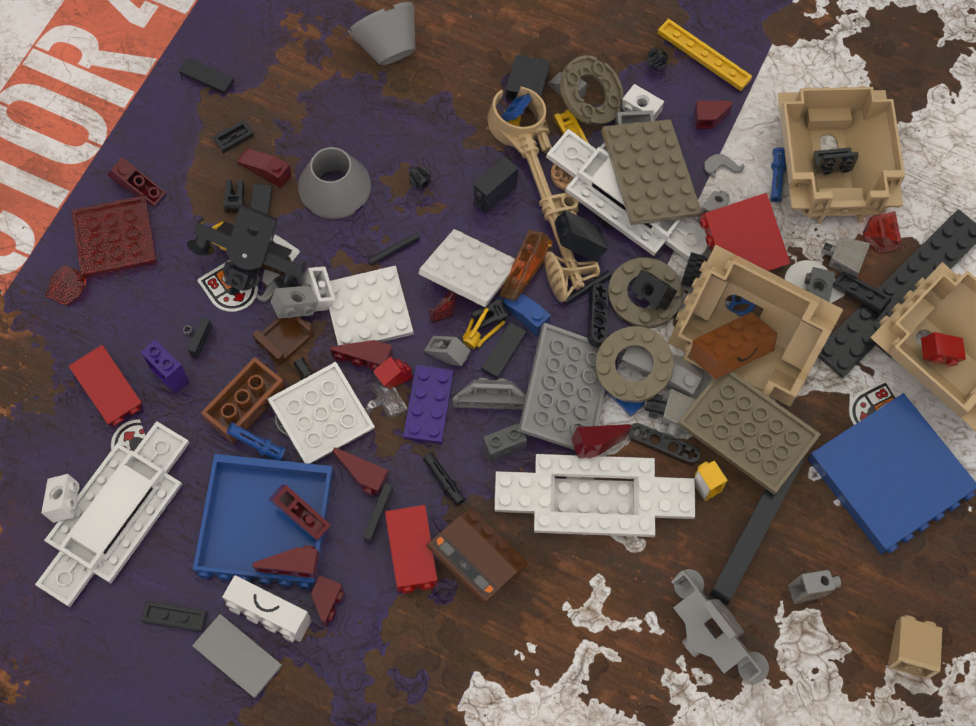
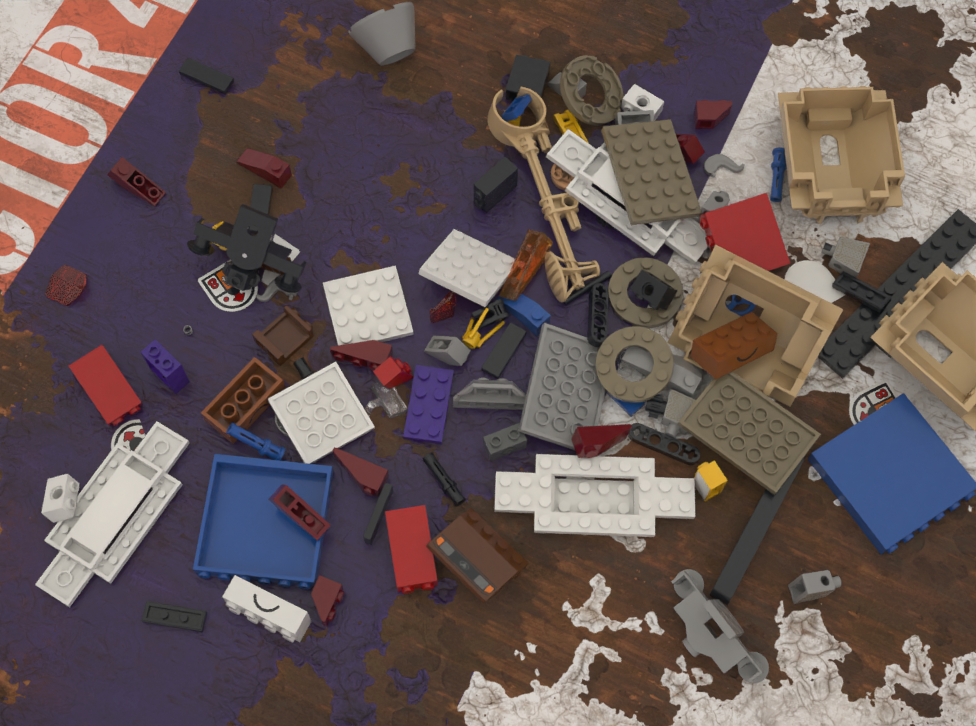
clear red plate [71,195,157,278] -> none
black tile [188,317,213,359] -> none
light grey tile [192,614,282,698] -> none
black tile [213,120,254,154] -> none
black piece [224,180,245,213] -> none
dark red slope [252,545,320,578] -> none
light grey brick [271,286,318,318] -> none
light grey cone [298,147,371,219] -> none
white brick [300,267,336,311] -> none
black bar [368,233,420,265] -> none
black gear [409,167,431,189] -> none
black brick [554,210,608,262] -> none
black gear [646,47,669,70] -> none
yellow plate [657,18,752,91] -> none
black tyre [681,252,706,287] -> none
dark grey brick [804,267,835,302] -> none
black bracket [813,147,859,175] -> none
clear red slope [863,211,903,253] -> none
tan slope [887,615,942,679] -> none
red brick [921,332,966,367] -> none
none -> dark red slope [675,133,705,164]

